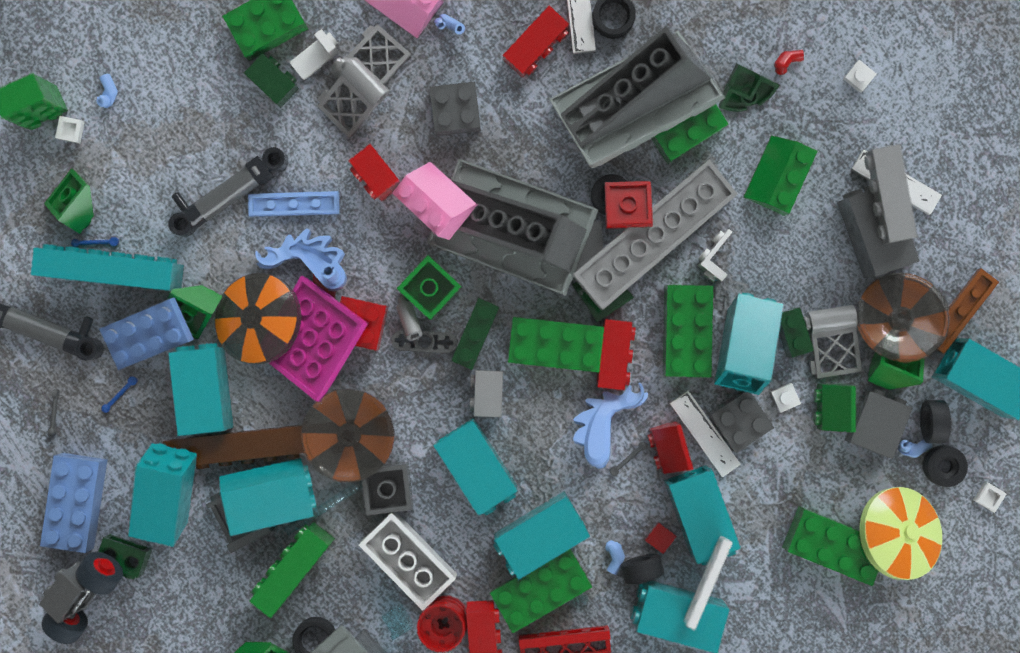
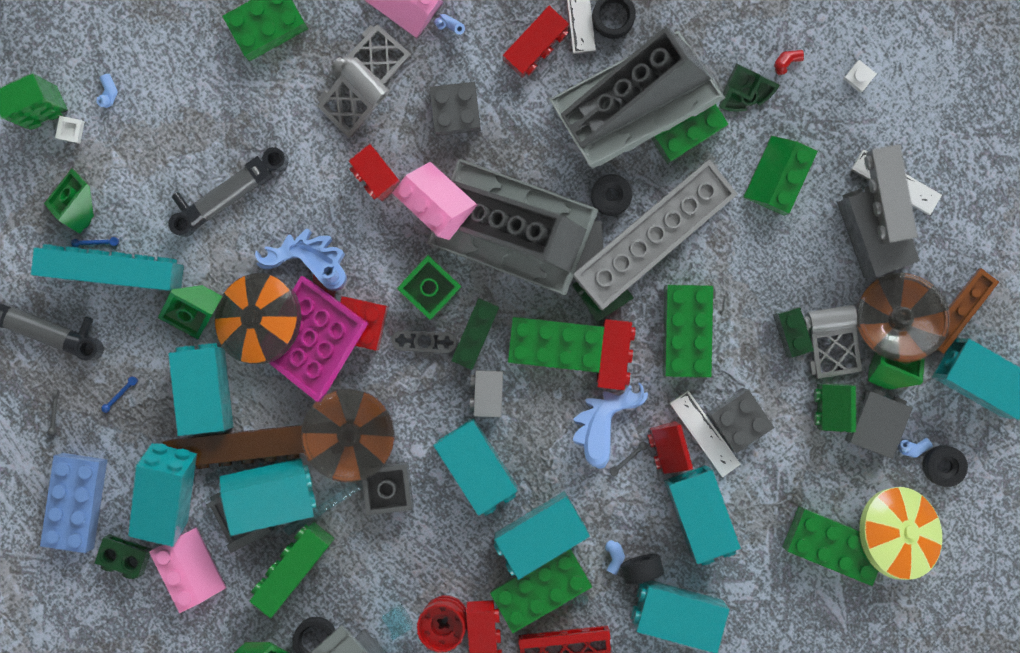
brick [39,552,123,644] -> none
medium blue piece [99,297,194,370] -> none
dark green brick [244,53,299,108] -> none
light blue tile [248,191,340,217] -> none
white bracket [290,29,339,80] -> none
white brick [359,512,457,611] -> none
light grey cylinder [396,296,423,341] -> none
red tile [605,181,653,228] -> none
red tile [645,522,677,554] -> none
white tile [684,536,732,630] -> none
white bracket [697,229,732,283] -> none
brick [714,293,783,395] -> none
white plate [770,383,801,413] -> none
black tyre [920,400,951,443] -> none
white tile [973,481,1006,513] -> none
none -> bright pink slope [149,527,226,613]

